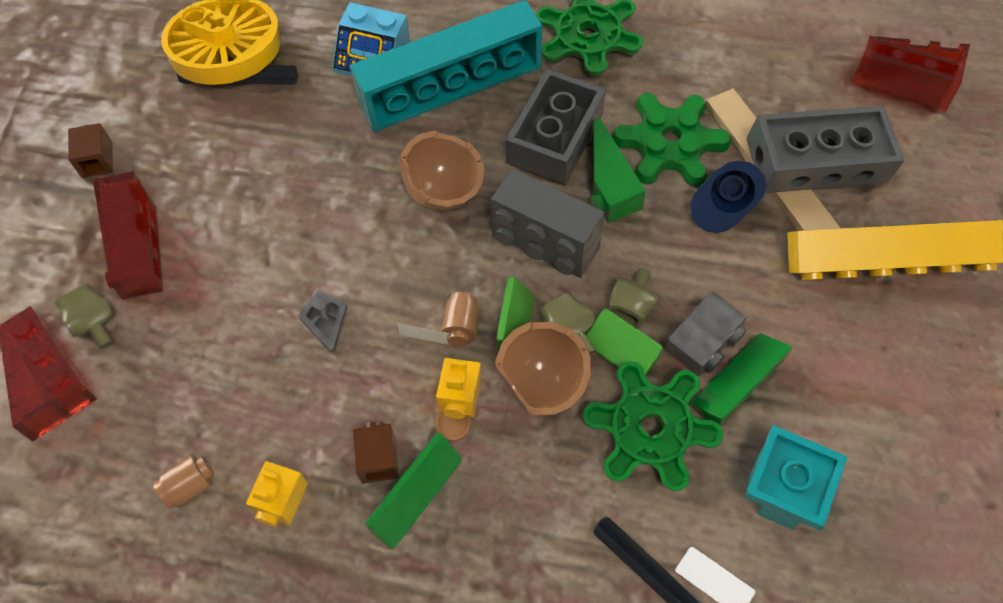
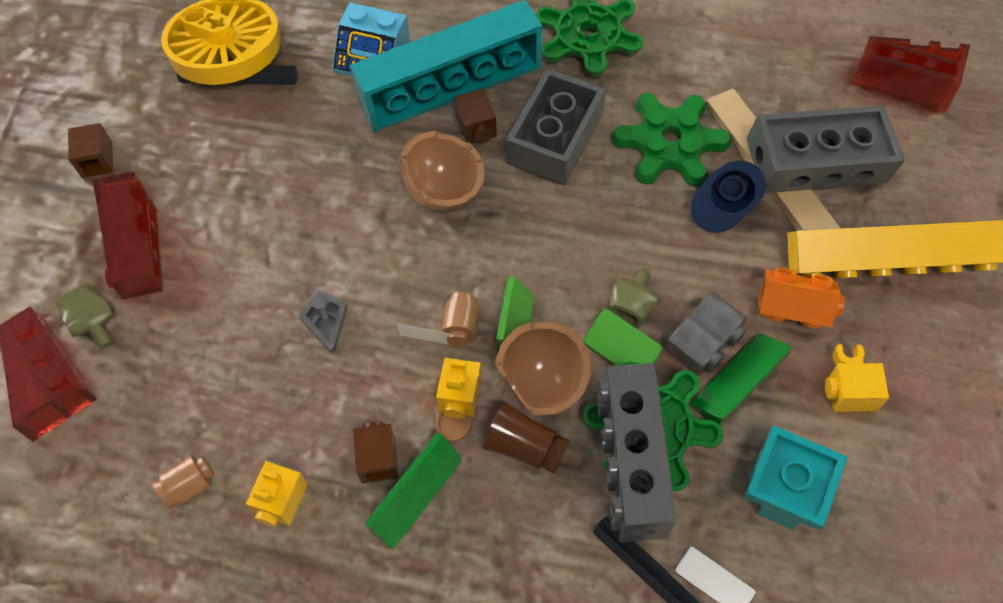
dark grey brick [491,169,604,278] -> none
olive piece [540,292,596,355] -> none
green slope [590,118,646,224] -> none
none -> reddish brown brick [454,88,497,144]
none -> reddish brown plant [482,401,570,474]
none -> dark grey brick [597,363,677,542]
none -> orange brick [758,268,845,329]
none -> yellow brick [825,344,889,412]

